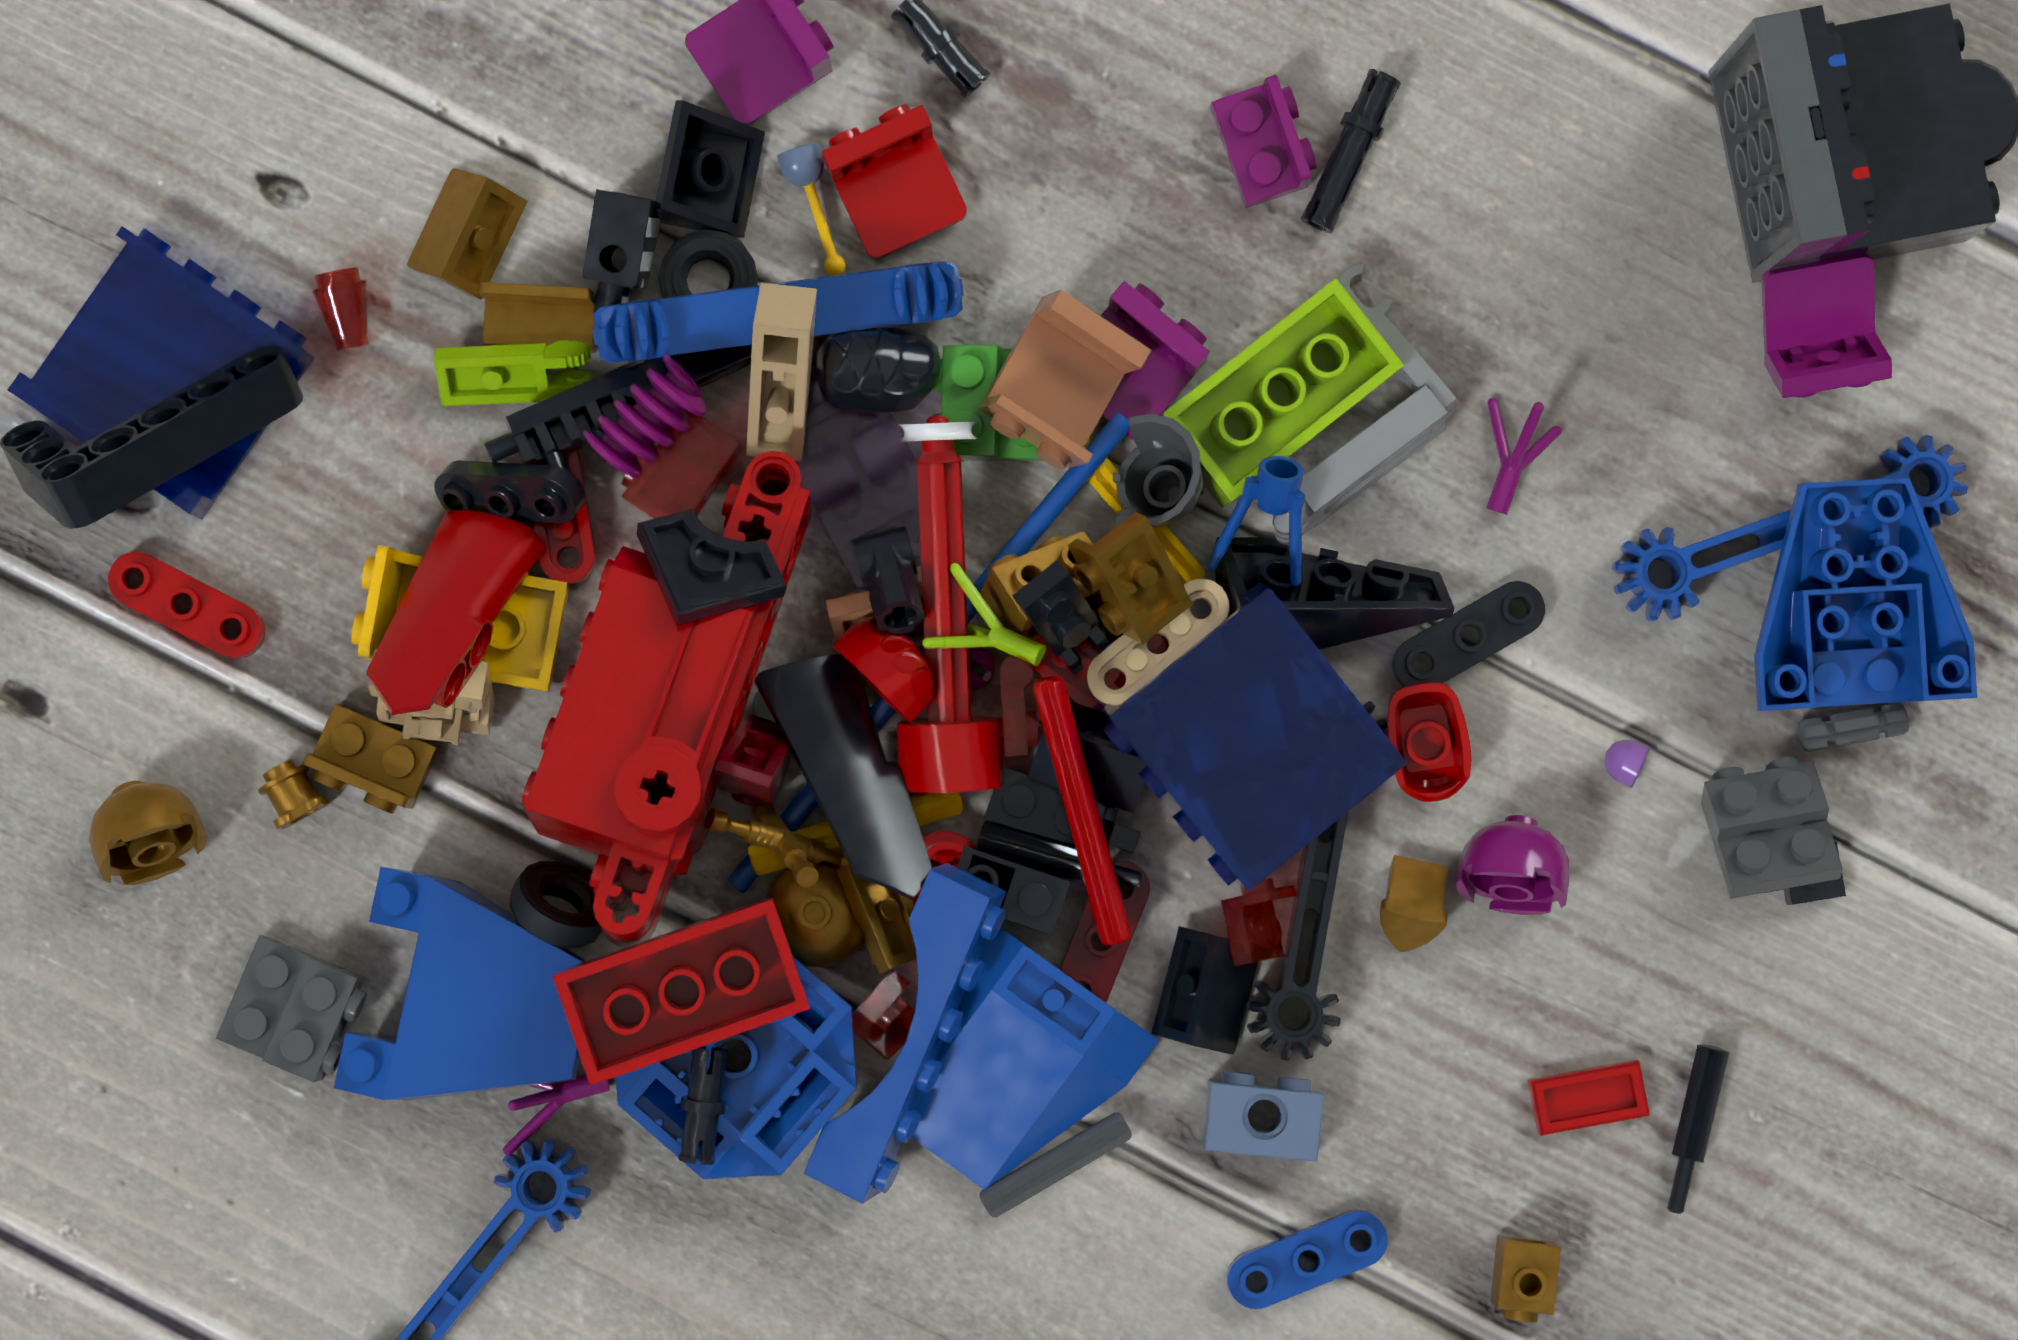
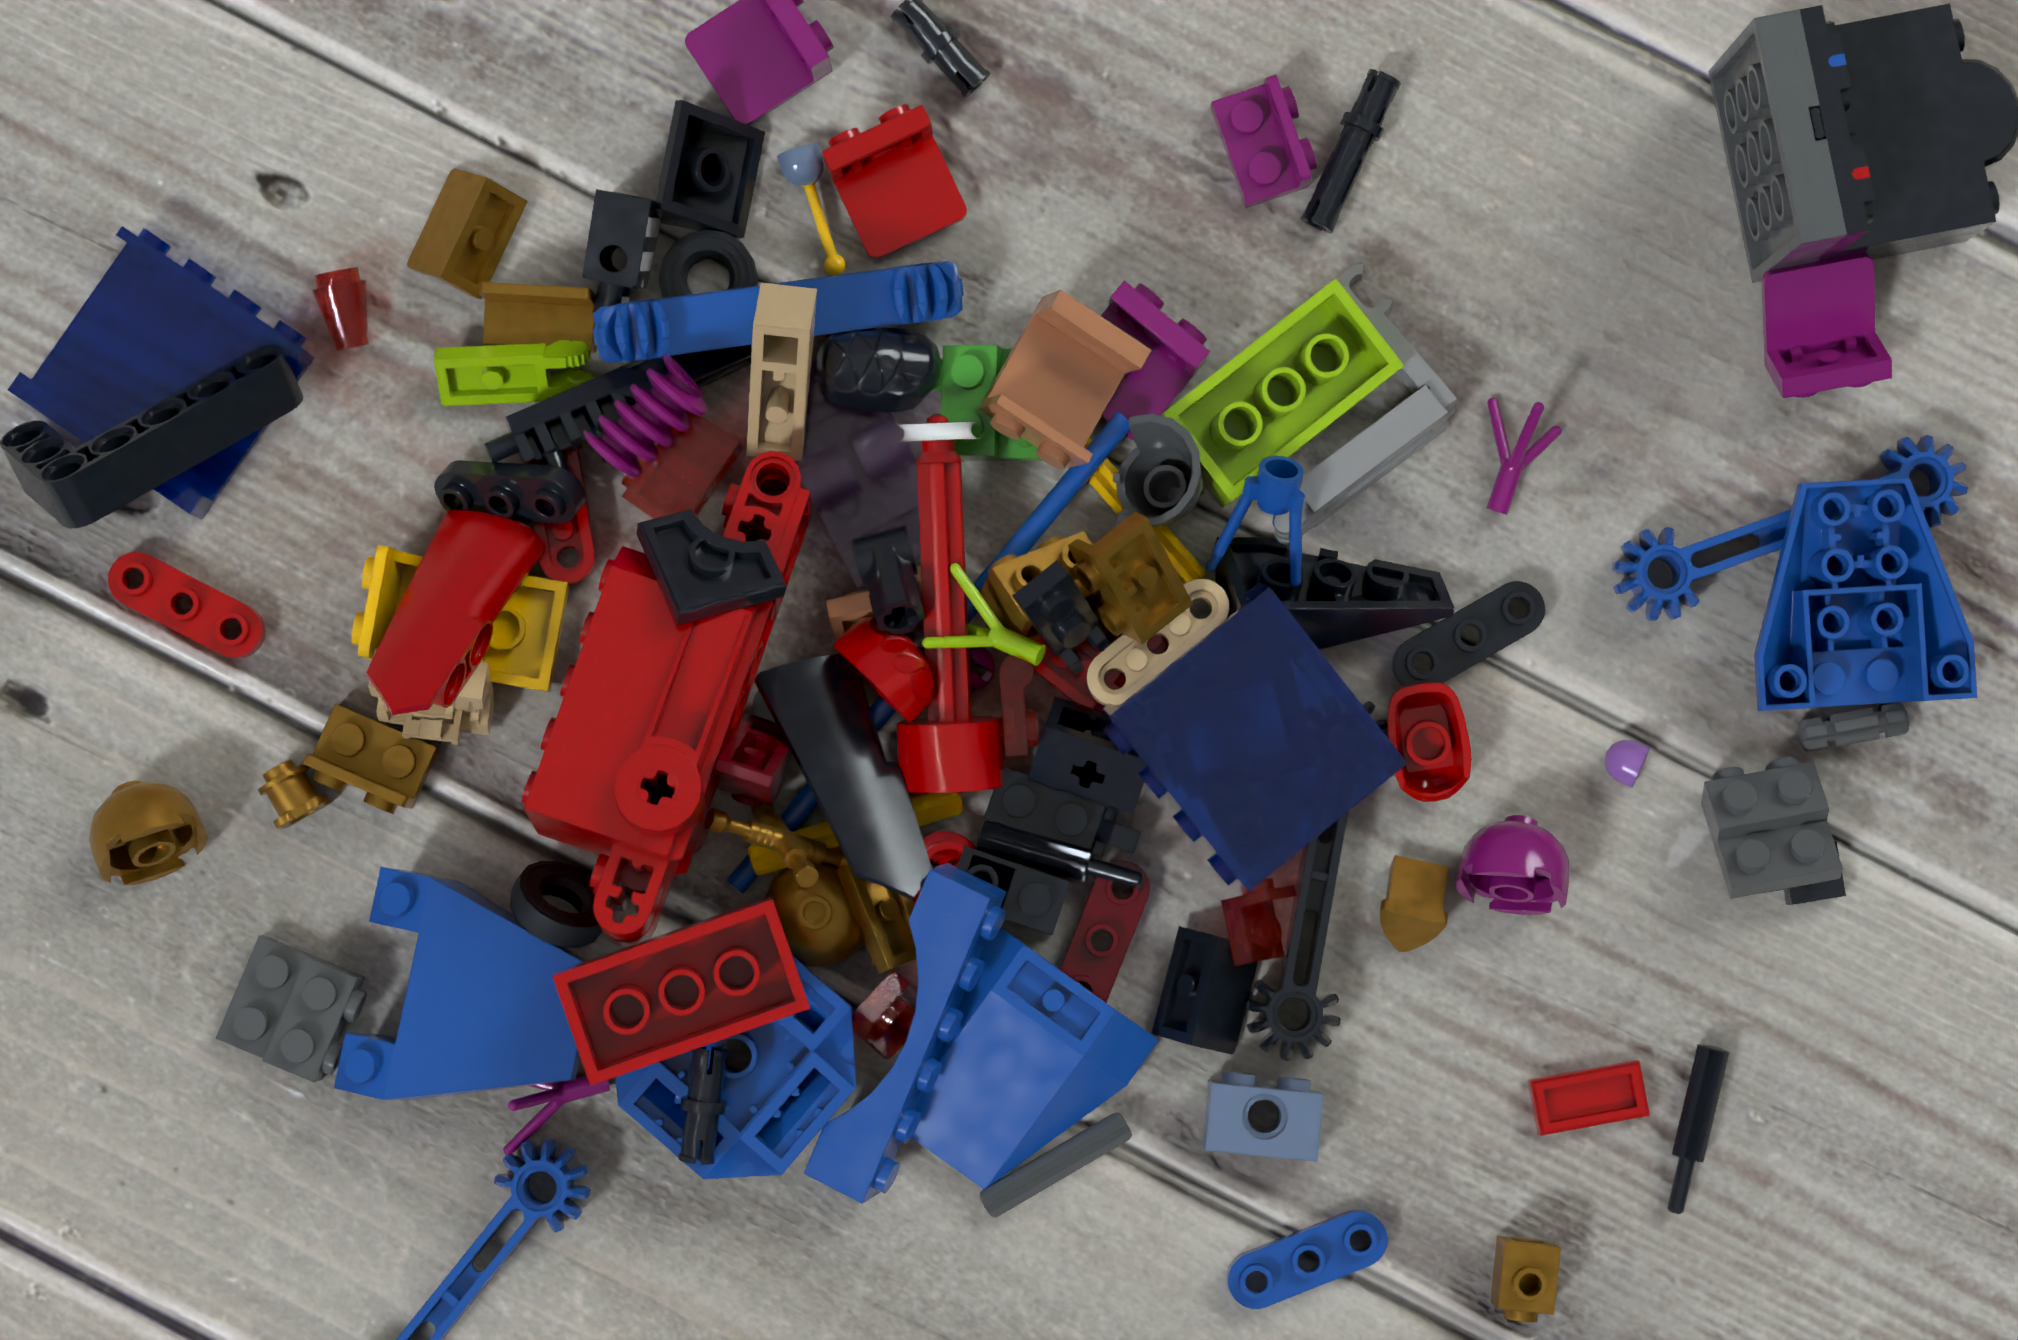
red axle [1033,676,1131,945] -> none

